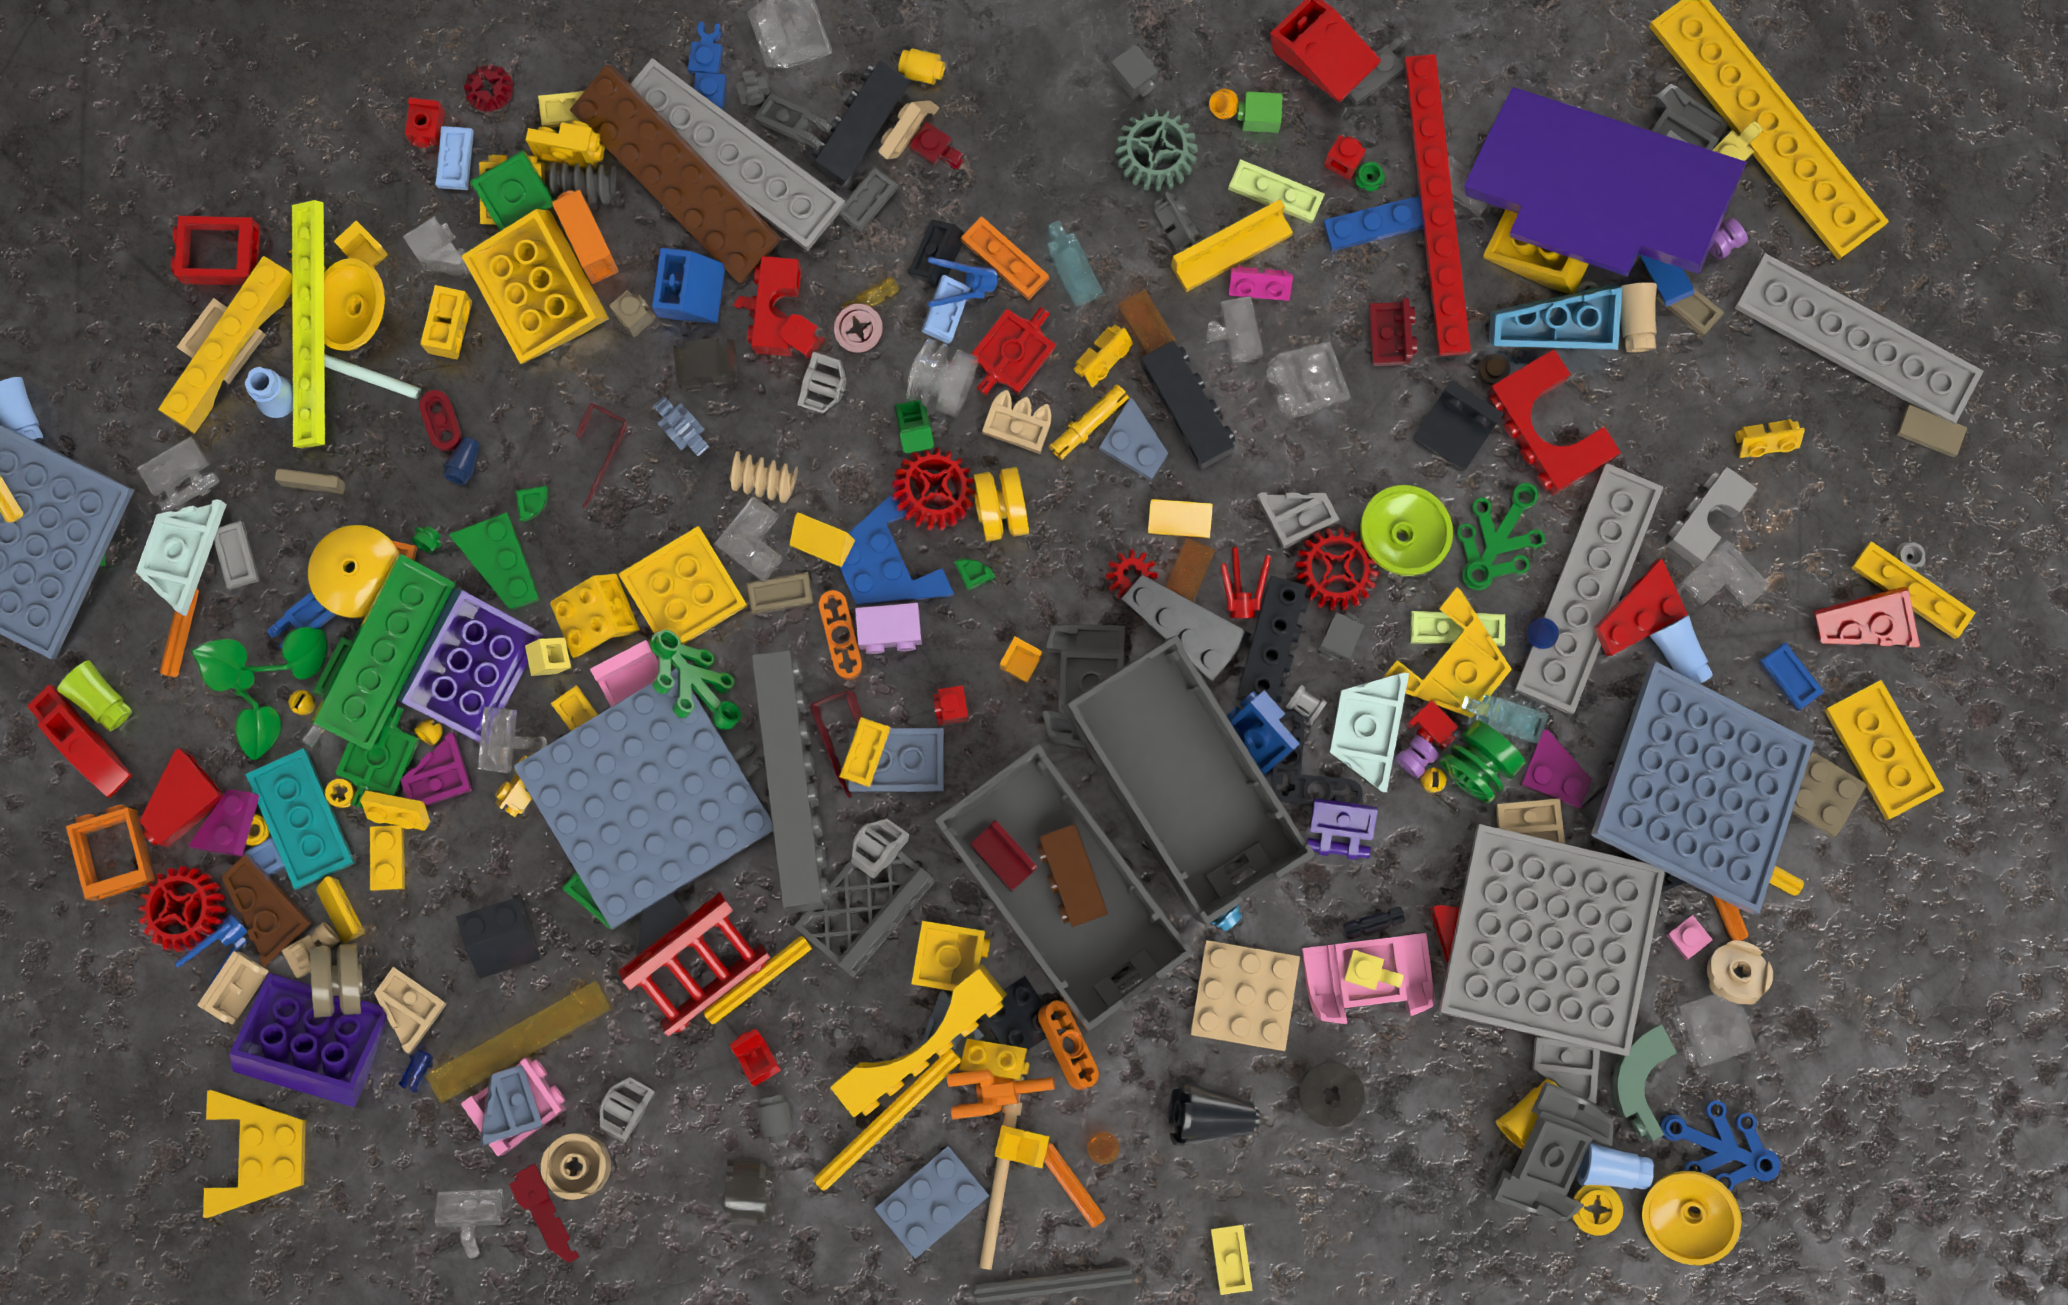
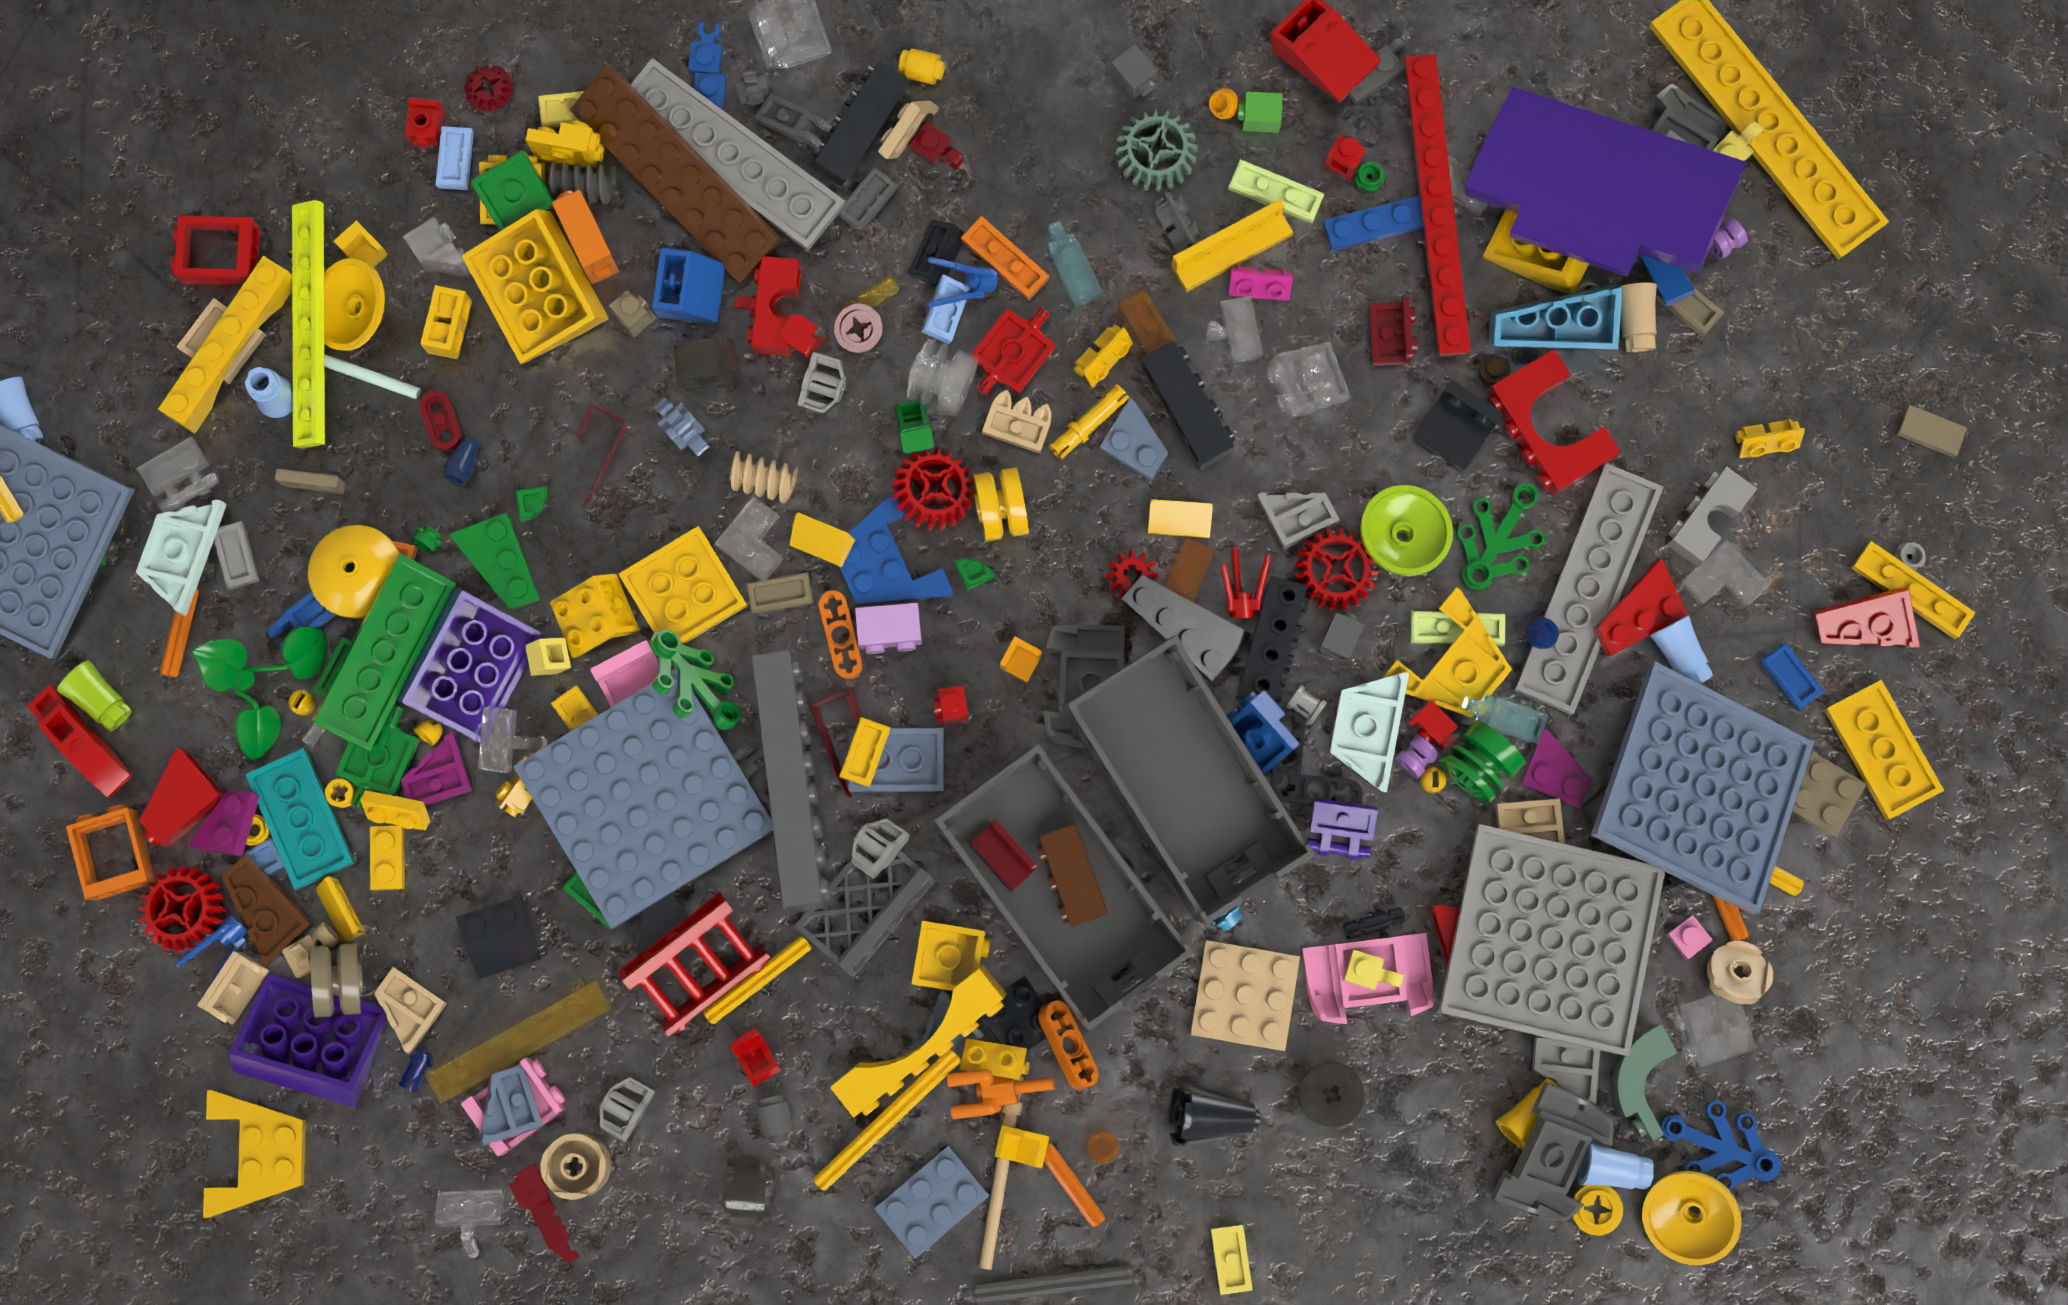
light grey plate [1734,253,1984,425] -> none

